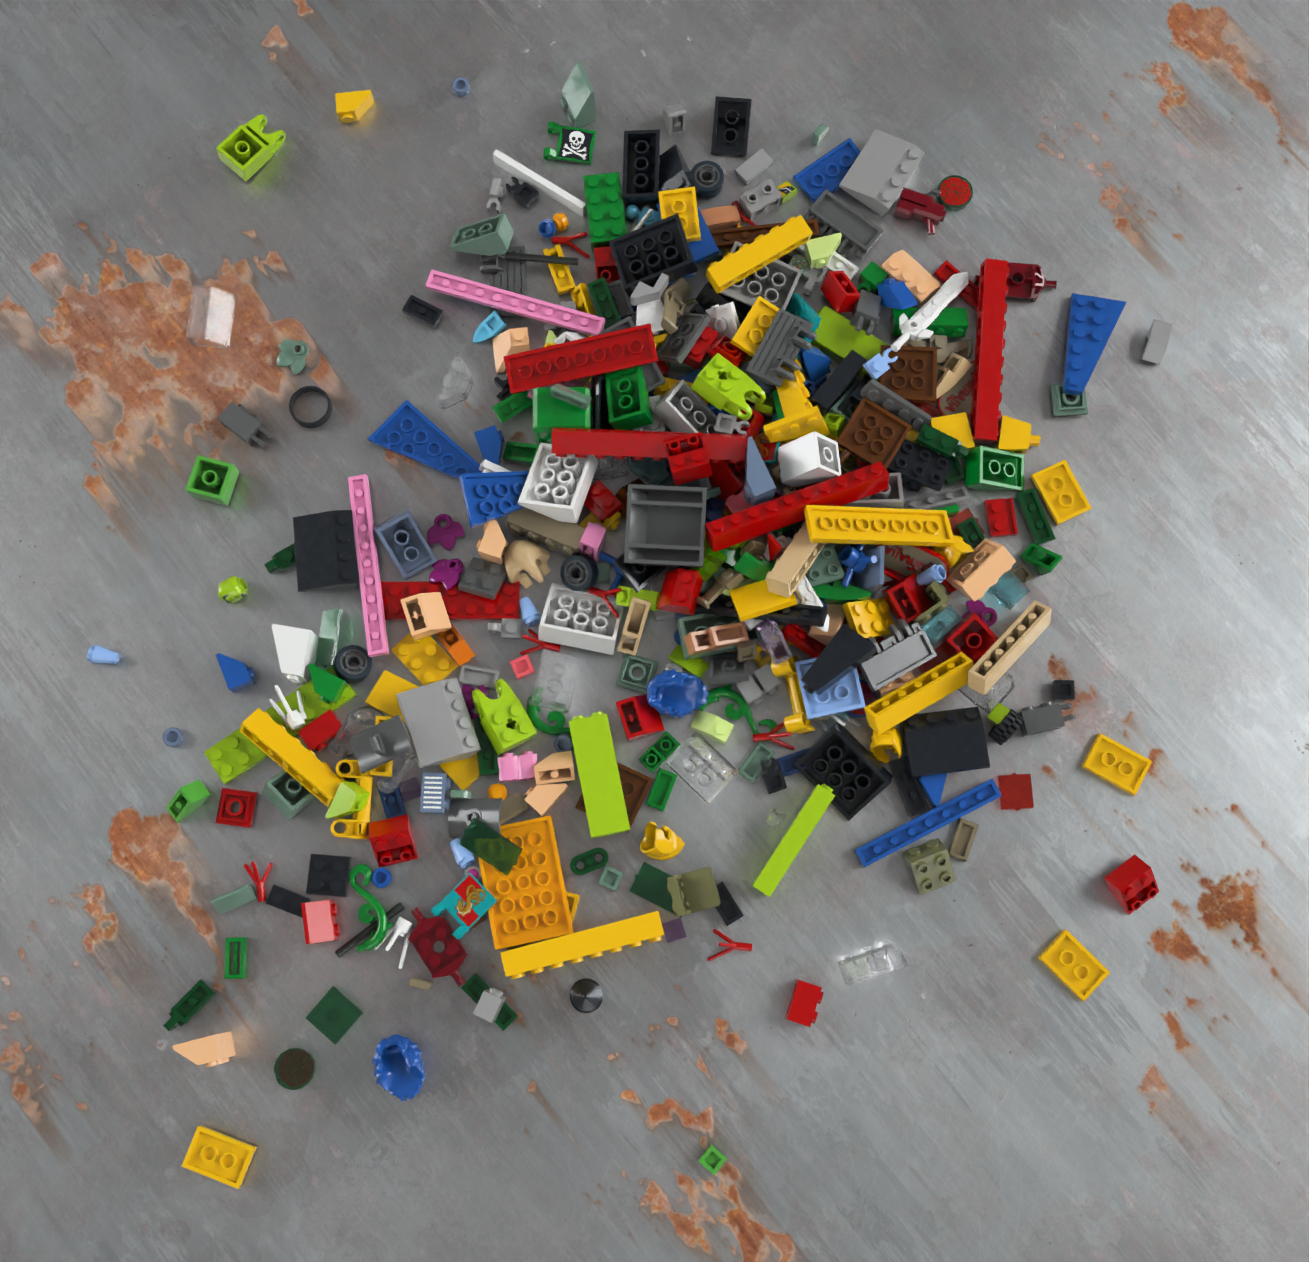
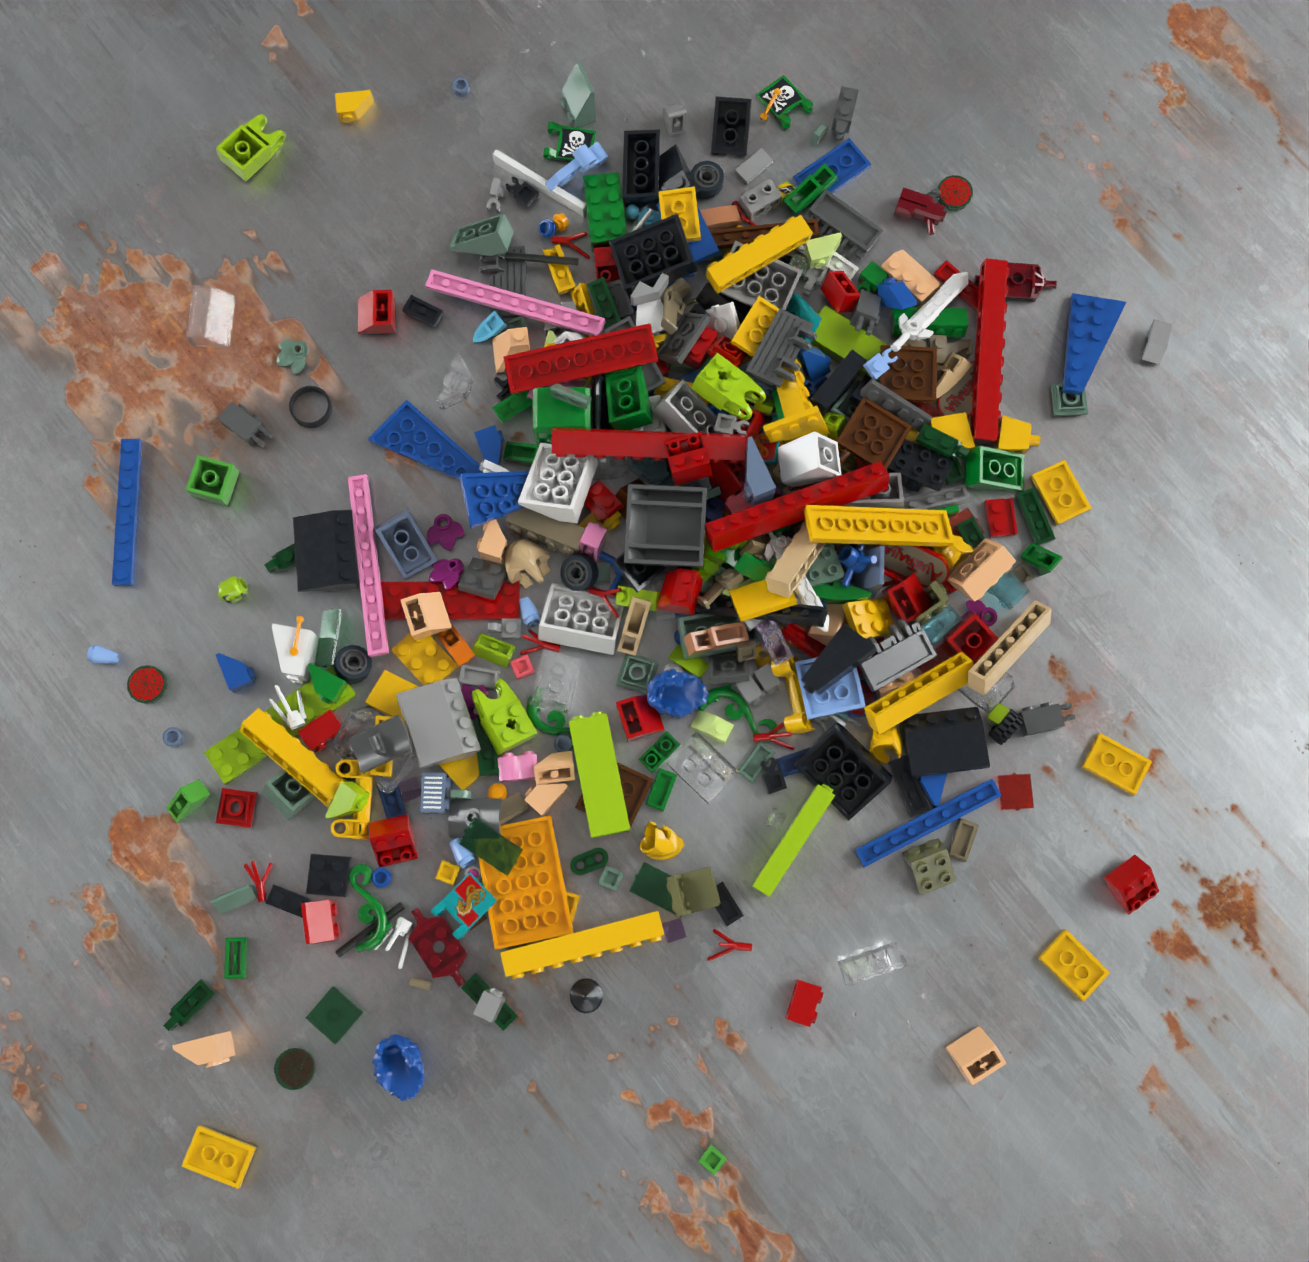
red slope [767,533,782,562] -> none
light grey slope [839,129,926,217] -> none
light blue cone [916,564,946,586] -> none
black plate [1053,680,1075,701] -> none
none -> blue plate [112,439,142,586]
none -> tile [127,665,168,704]
none -> light orange hinge [290,615,304,656]
none -> red slope [358,290,395,334]
none -> yellow tile [435,860,461,885]
none -> lime slope [472,633,516,668]
none -> sand green tile [506,316,527,329]
none -> light blue piece [545,142,609,191]
none -> flag [756,75,813,129]
none -> light orange hinge [760,88,781,121]
none -> green slope [784,163,839,214]
none -> dark grey hinge [831,86,859,141]
none -> light nougat slope [945,1026,1007,1085]

